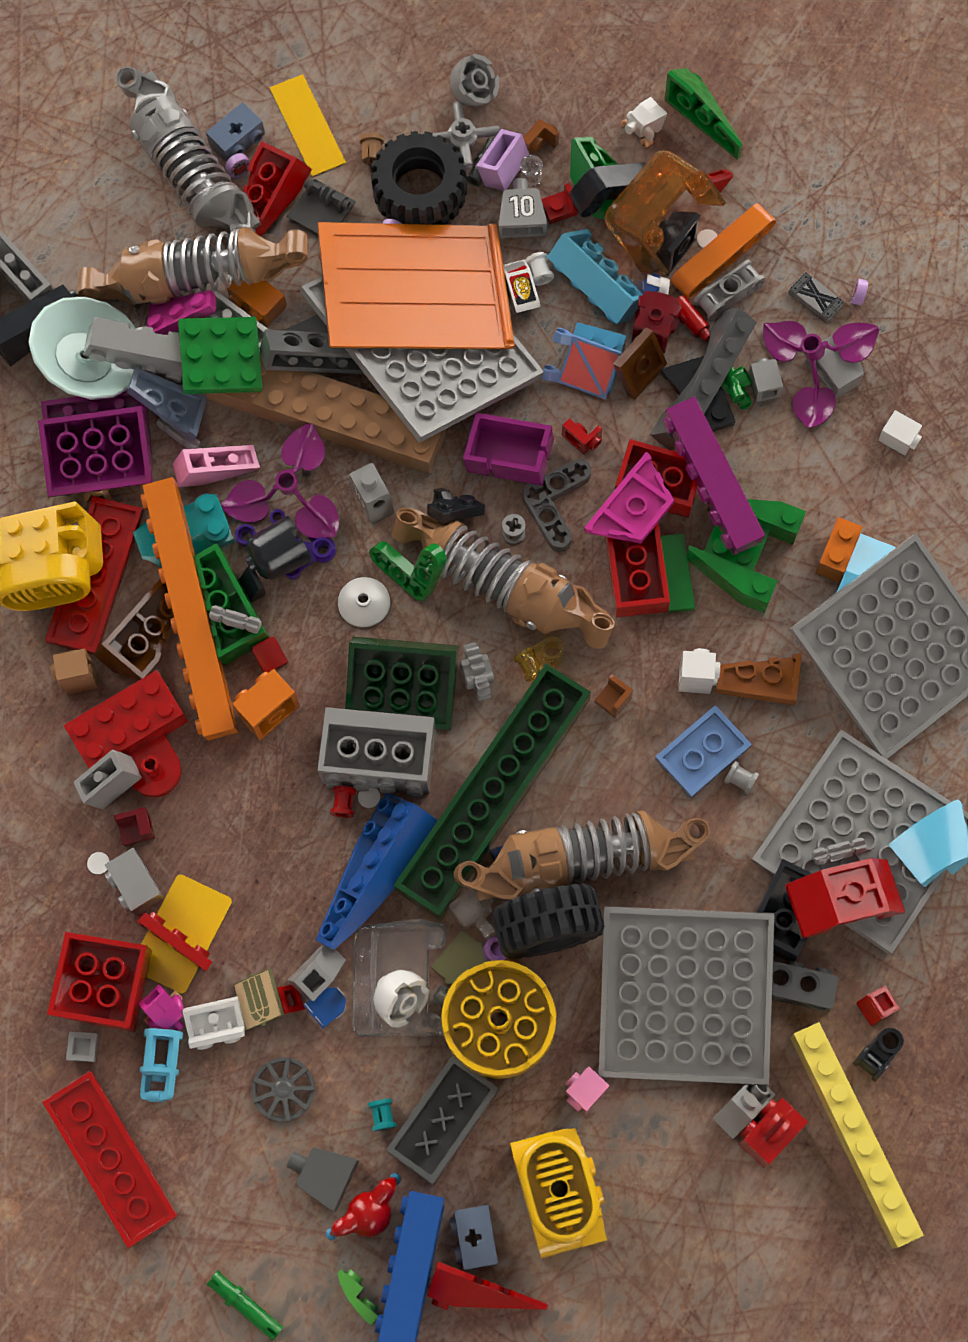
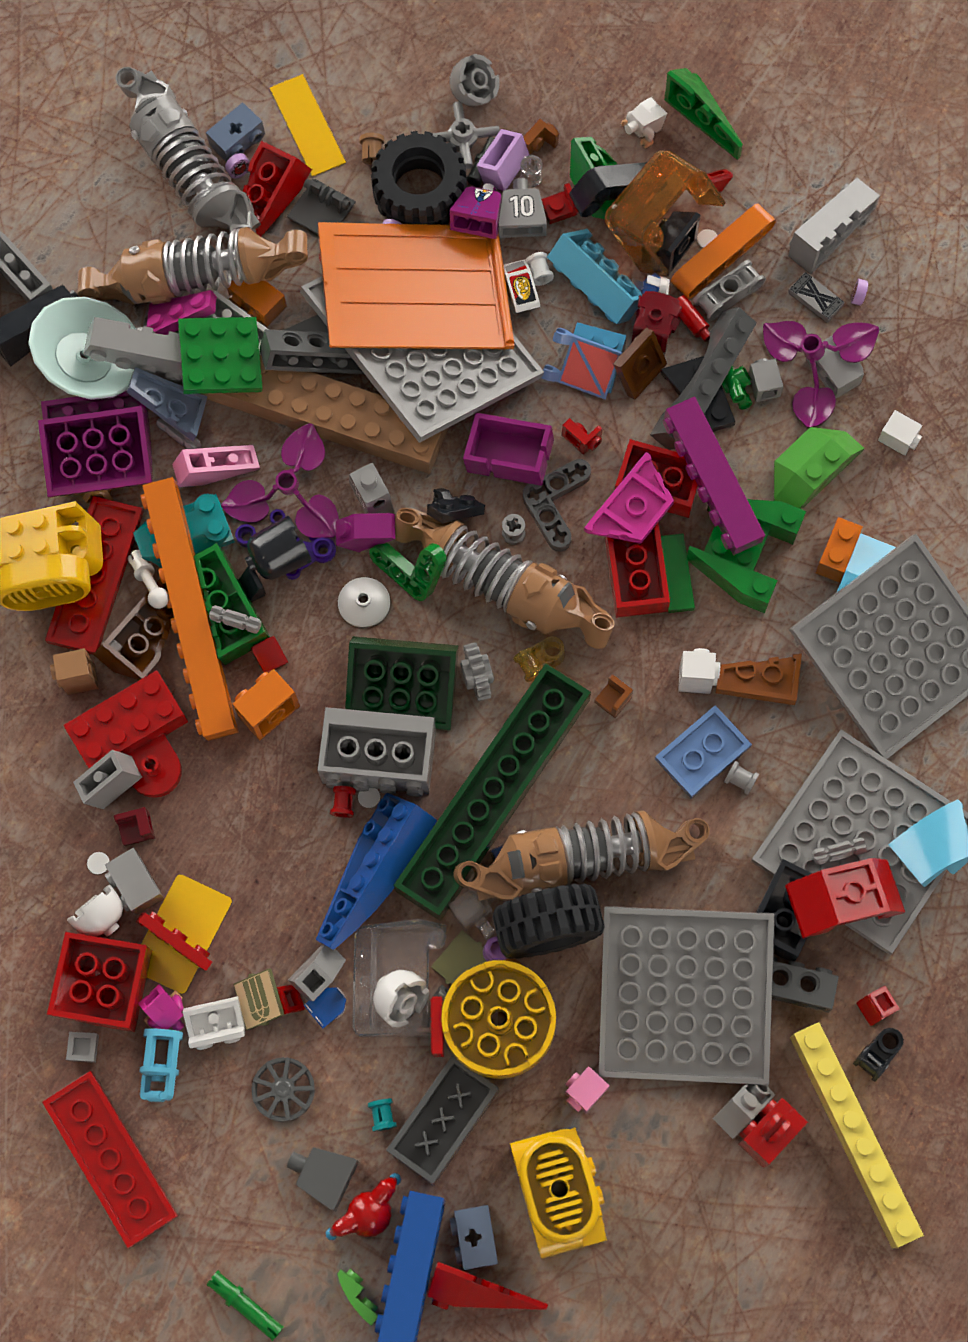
none -> white cylinder [67,884,123,937]
none -> white pin [128,550,169,609]
none -> magenta slope [336,513,396,552]
none -> red tile [431,996,444,1057]
none -> magenta torso [450,183,502,239]
none -> bright green wedge [774,427,865,509]
none -> wedge [788,178,880,274]

